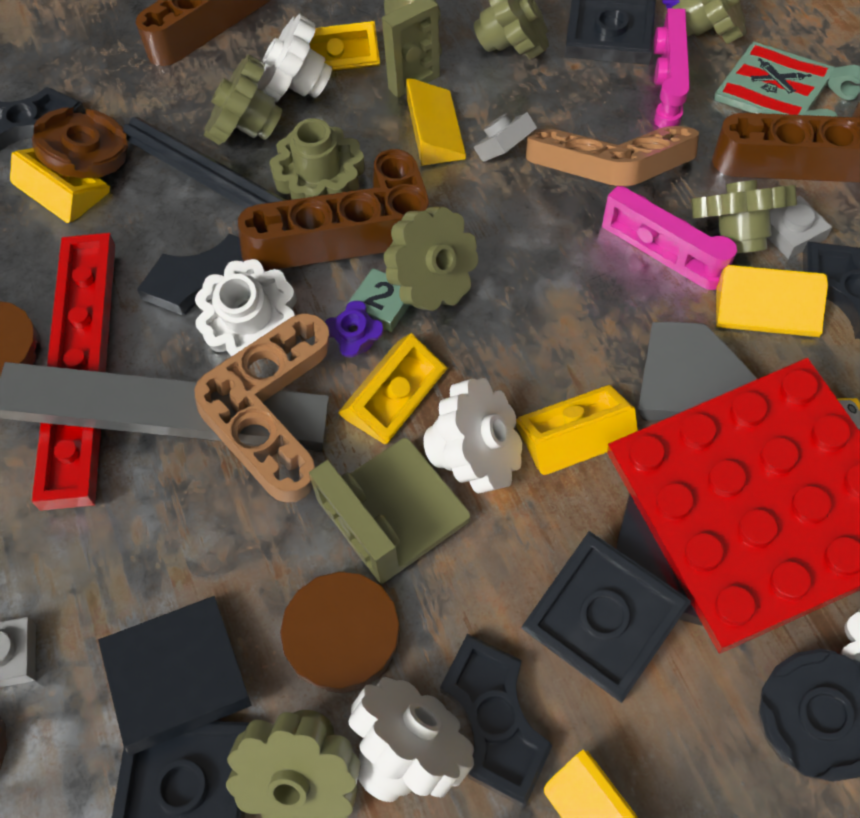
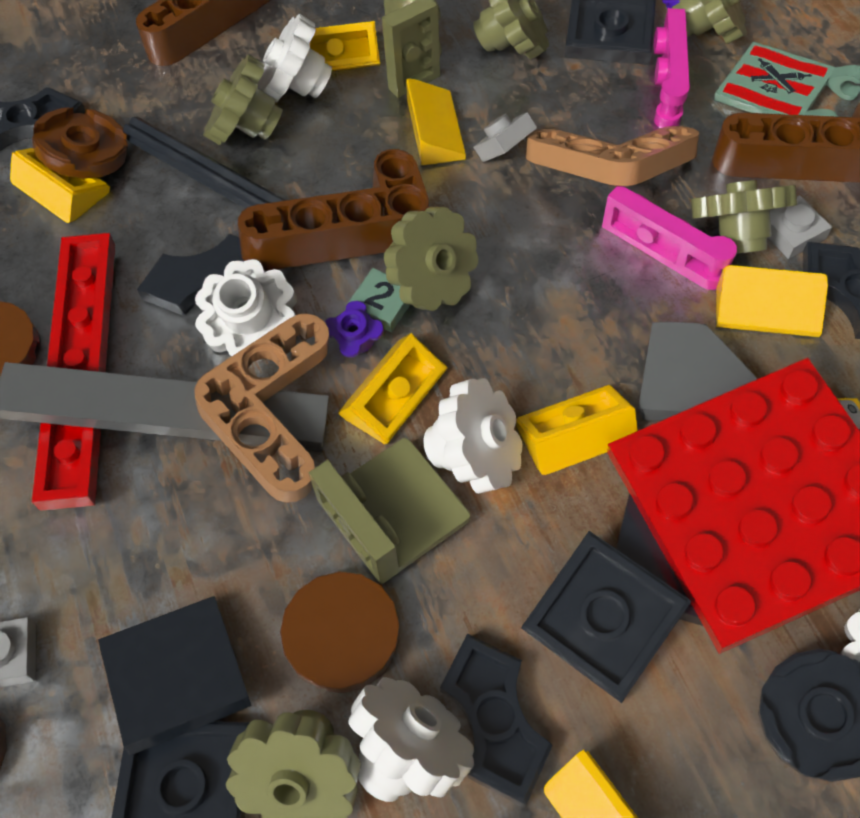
olive plant [269,118,365,200] -> none

